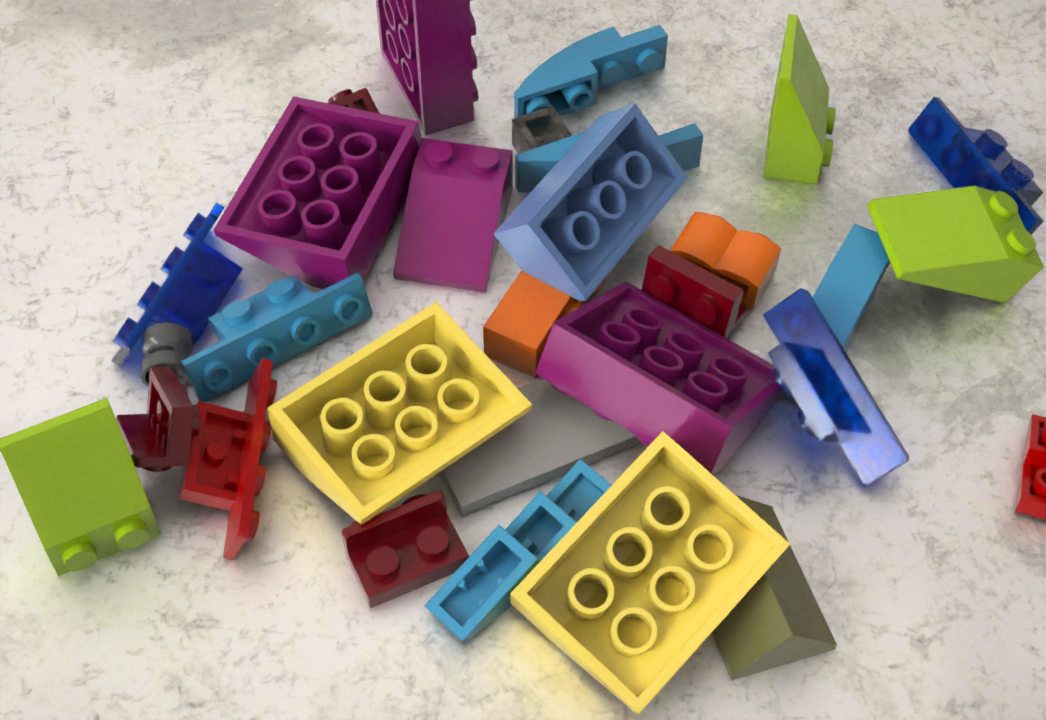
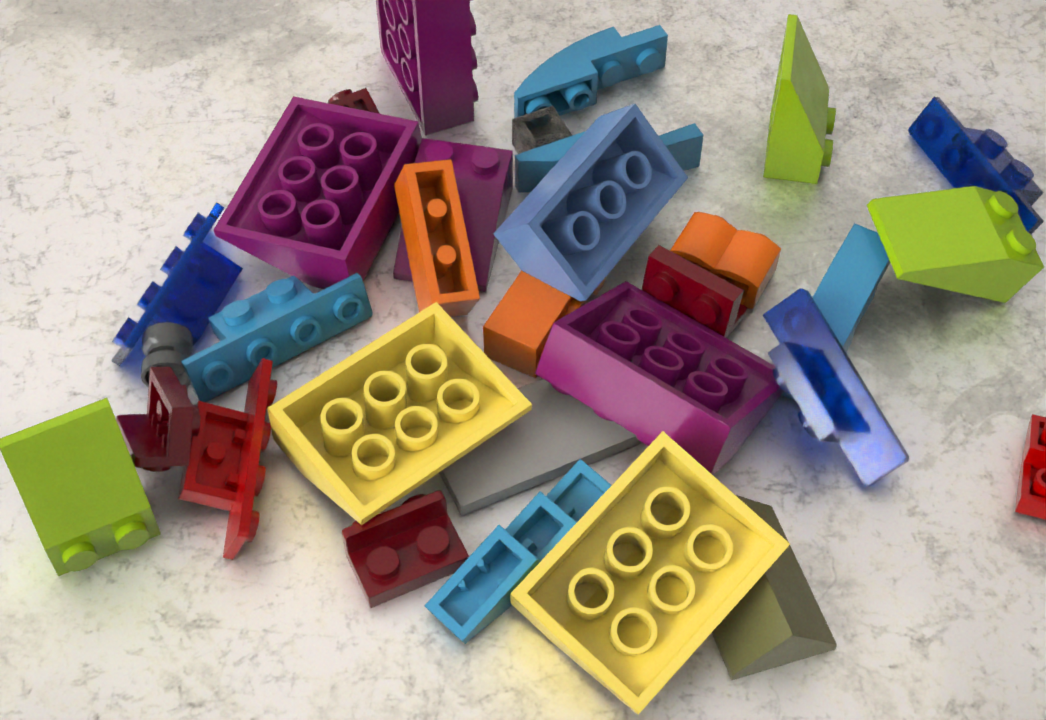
none -> orange brick [394,159,480,317]

